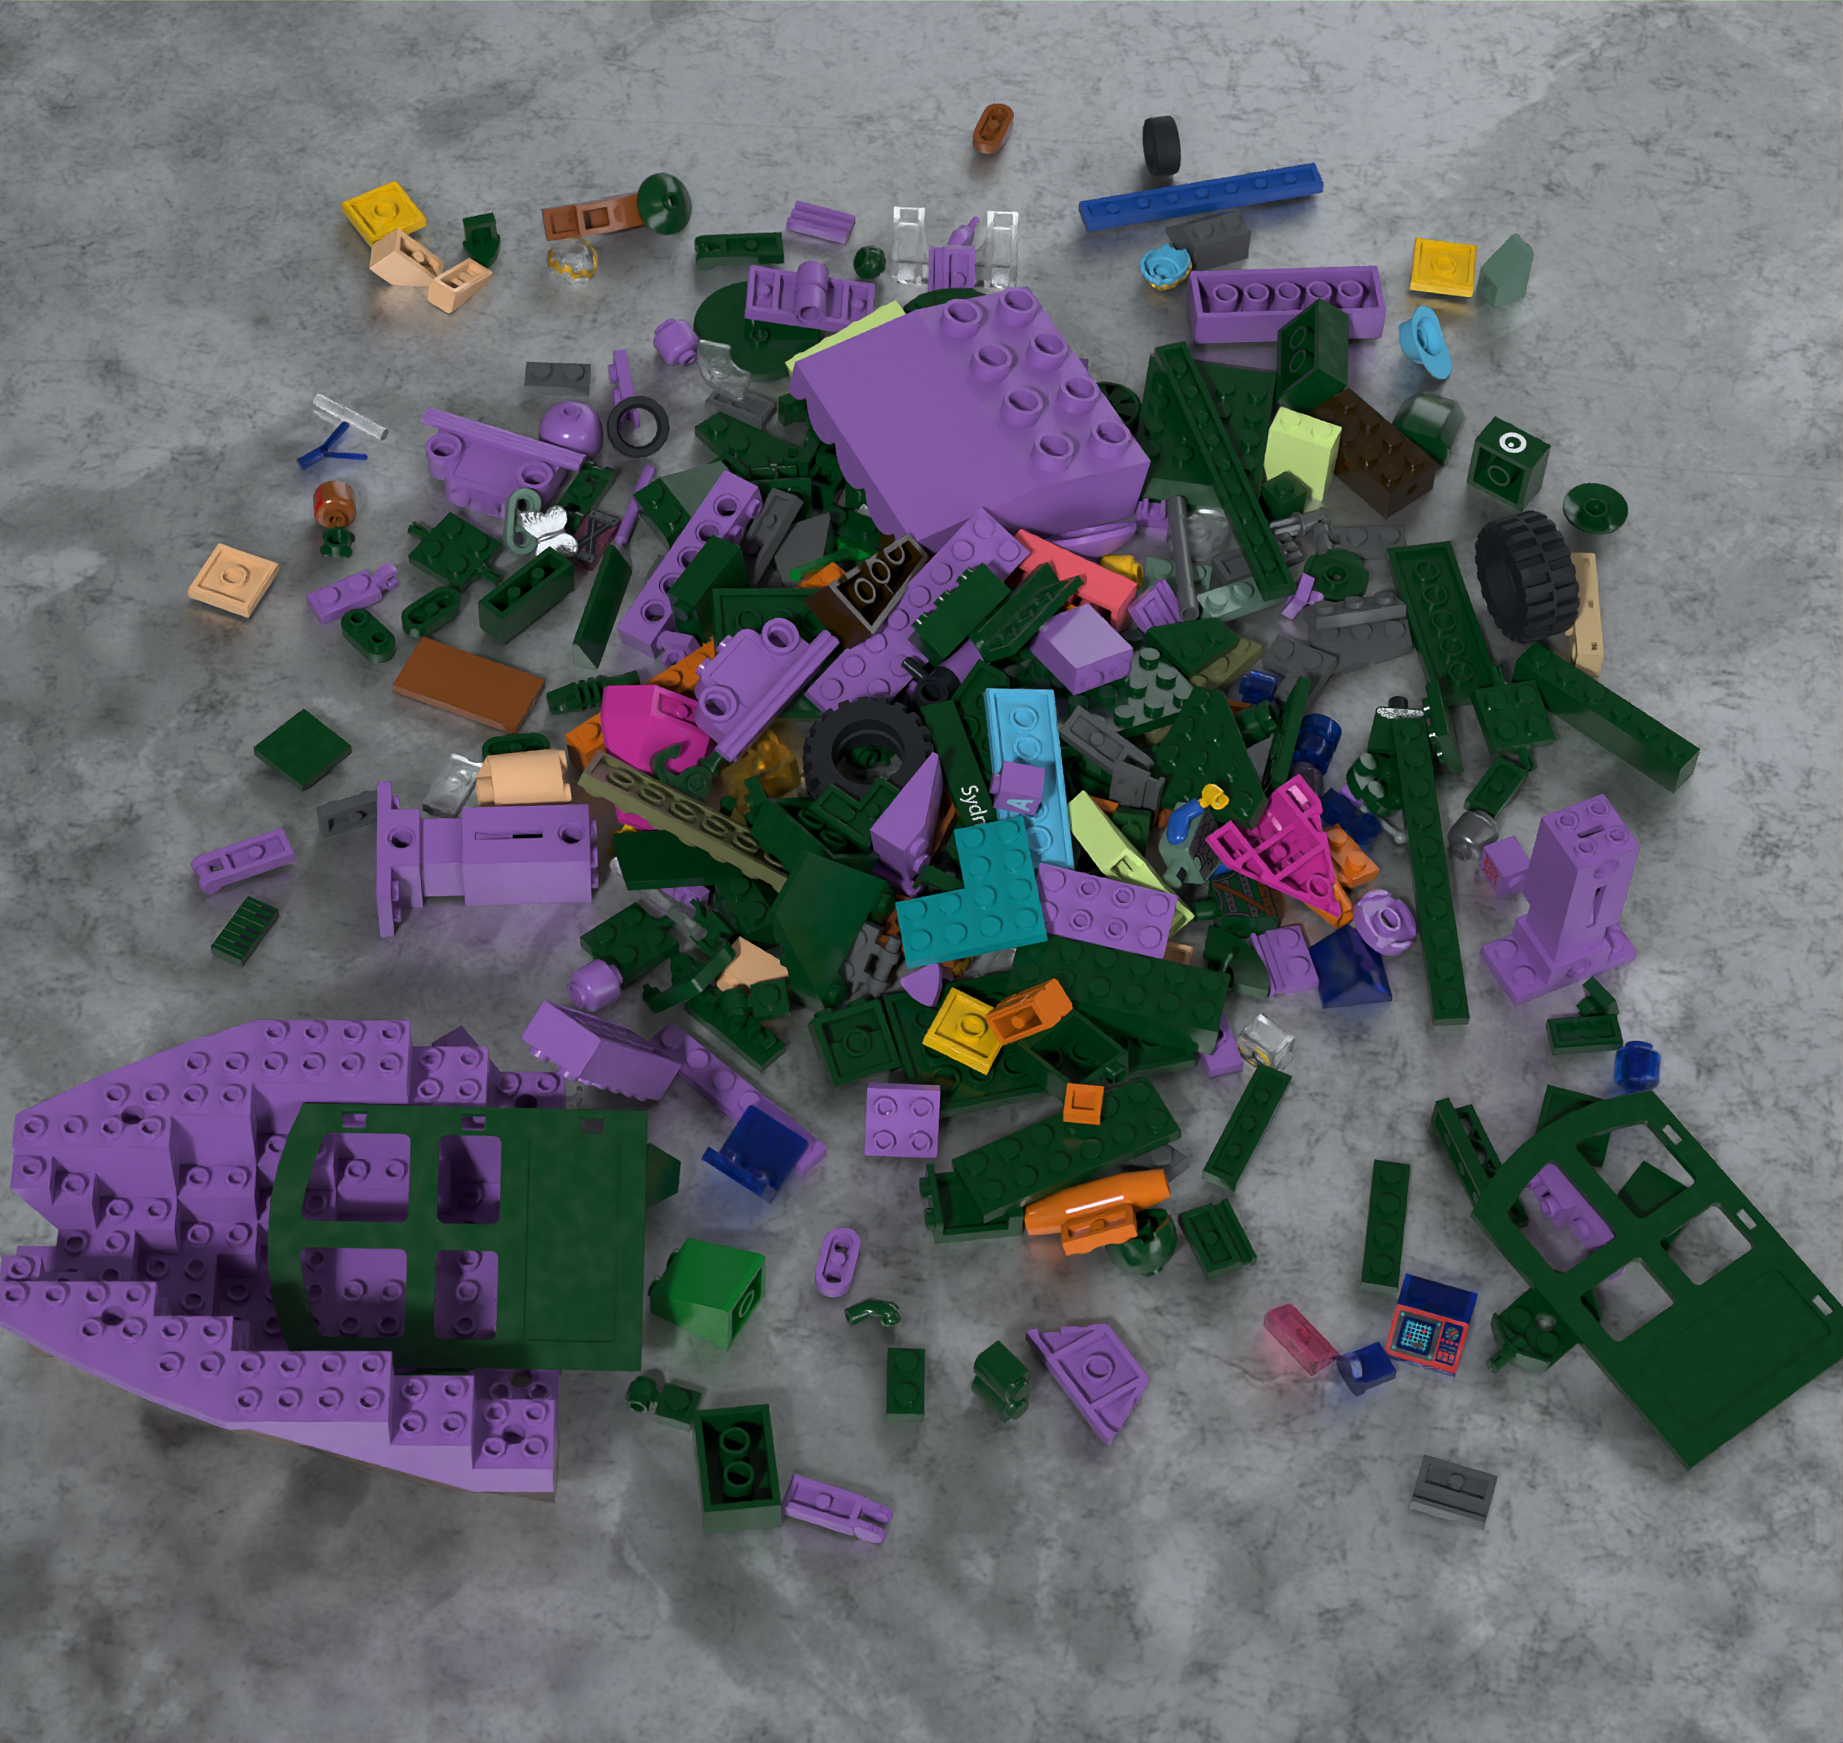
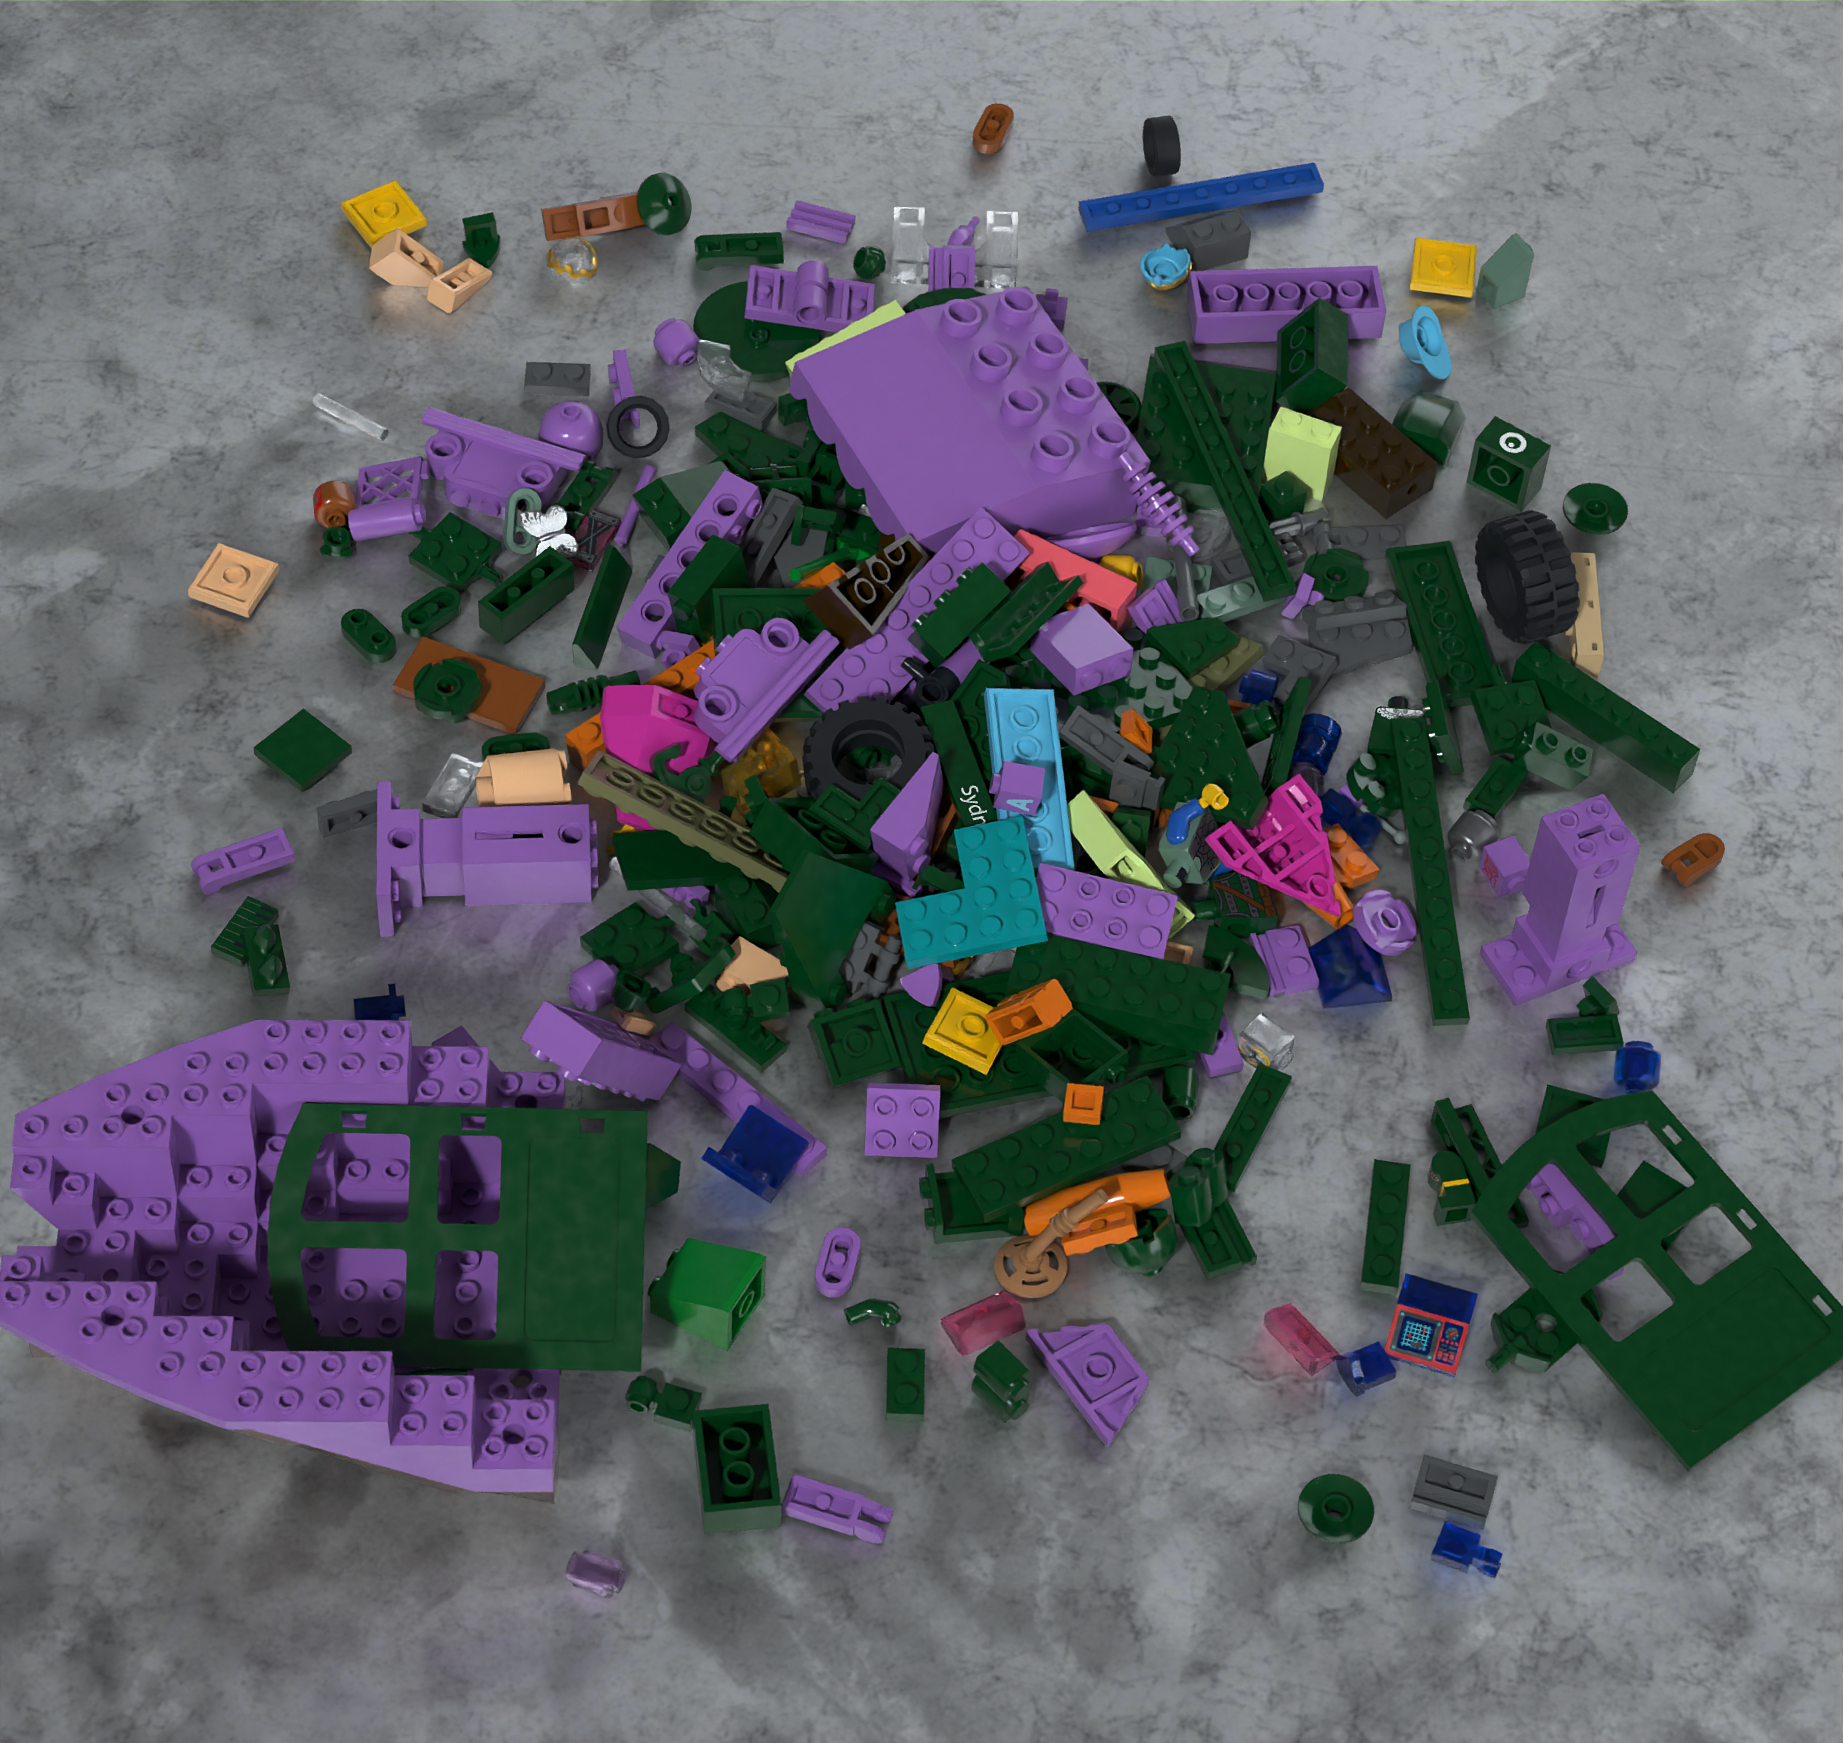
clear blue plant [296,421,368,471] -> none
medium lavender plate [306,562,399,626] -> none
none -> dark green tile [241,923,290,997]
none -> medium lavender piece [348,456,430,542]
none -> clear blue bracket [353,983,406,1020]
none -> dark green plate [413,659,482,724]
none -> clear purple brick [565,1550,626,1598]
none -> dark green plate [610,970,651,1013]
none -> light nougat tile [610,1006,657,1037]
none -> dark green tile [791,505,844,546]
none -> clear pink slope [940,1290,1026,1356]
none -> medium nougat dish [994,1189,1108,1298]
none -> medium lavender tile [1036,288,1068,329]
none -> medium lavender piece [1116,451,1200,557]
none -> orange plate [1119,708,1152,755]
none -> dark green brick [1162,1064,1199,1120]
none -> dark green brick [1169,1148,1229,1227]
none -> dark green dish [1298,1474,1374,1544]
none -> dark green leg [1427,1151,1476,1226]
none -> clear blue plate [1431,1522,1503,1578]
none -> dark green brick [1513,721,1594,790]
none -> dark orange plate [1661,833,1725,888]

